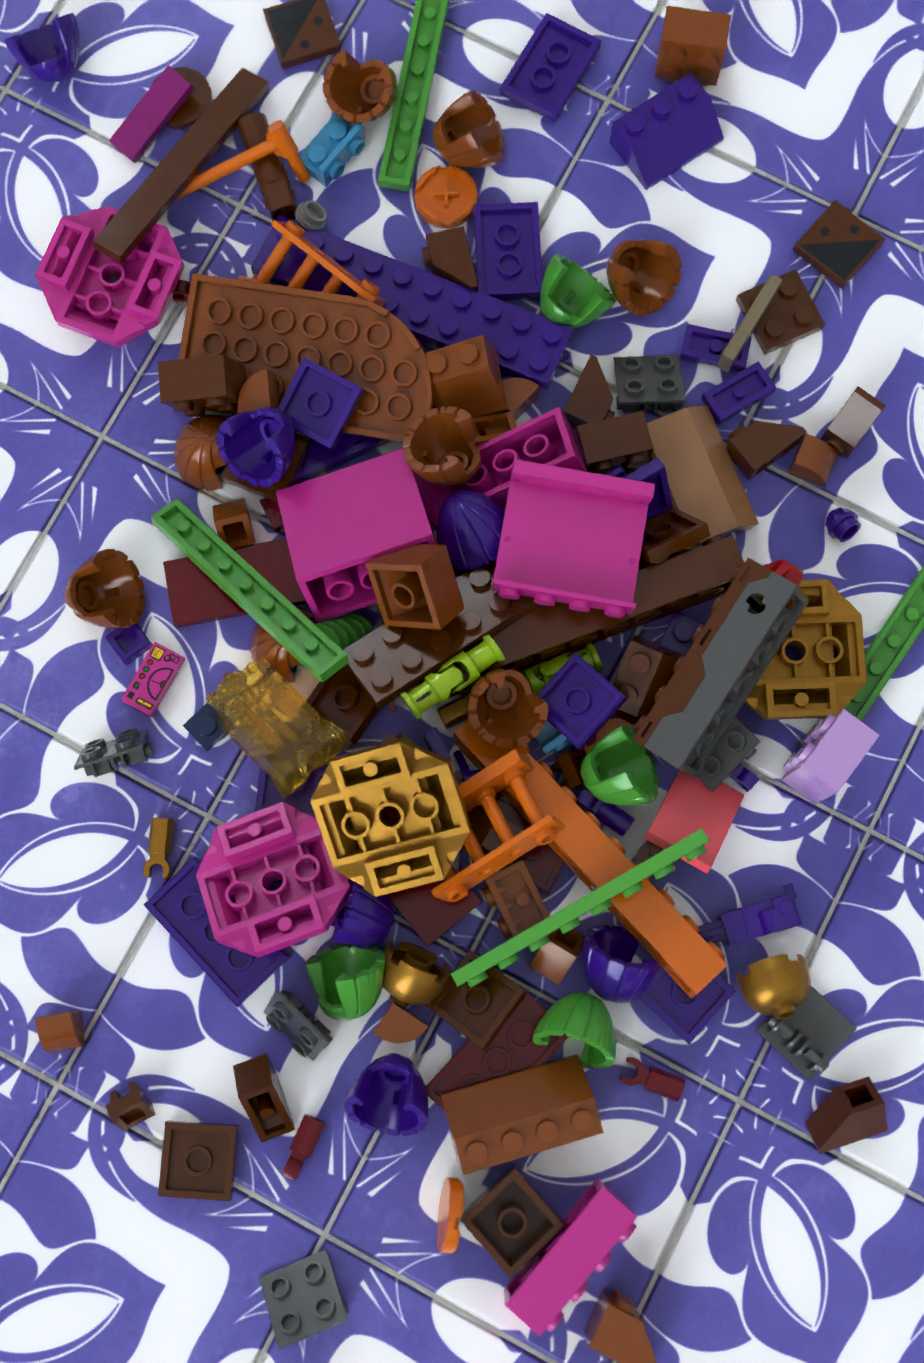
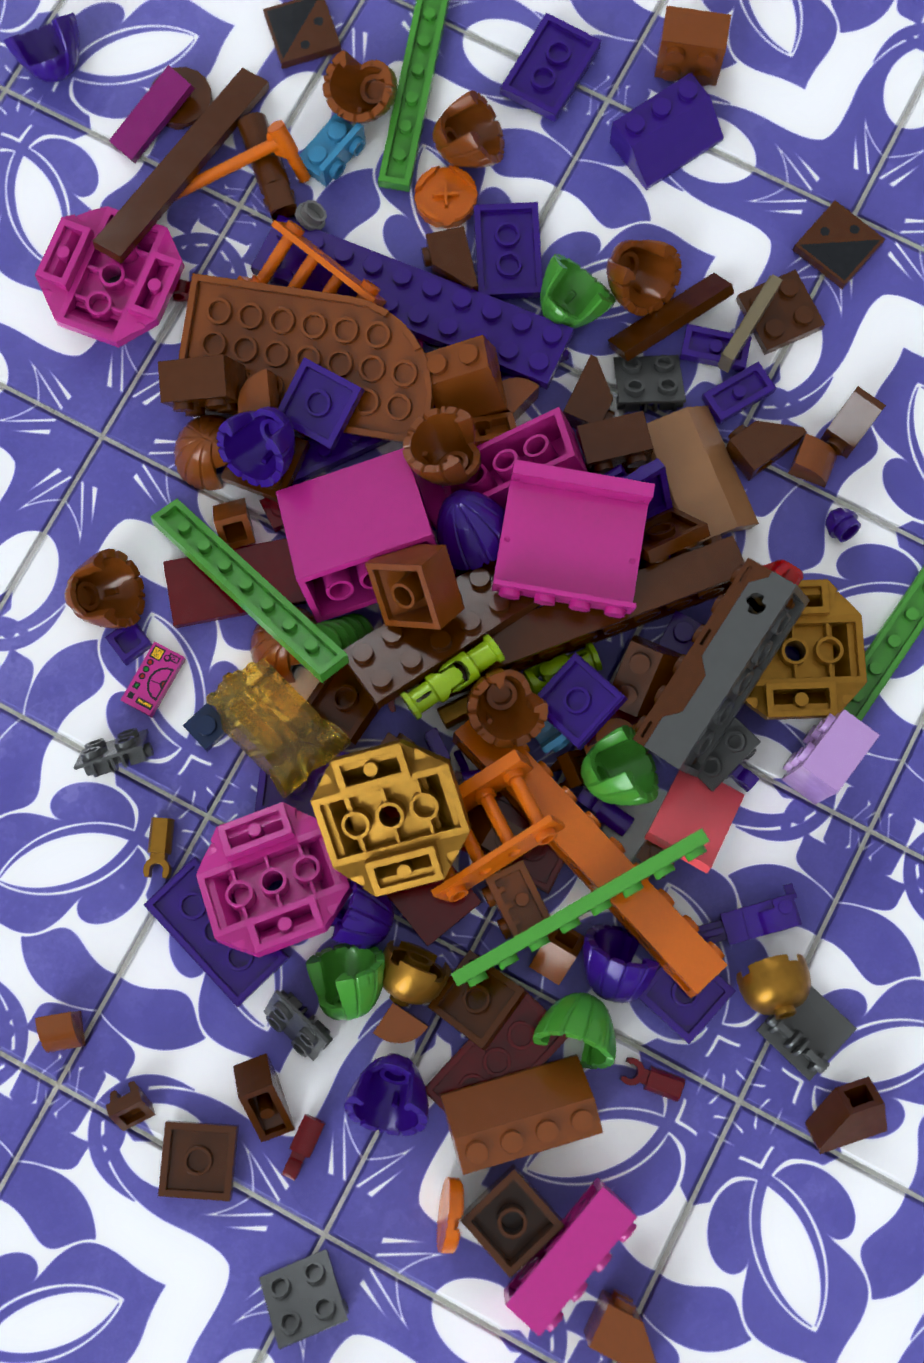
none -> reddish brown tile [608,273,734,361]

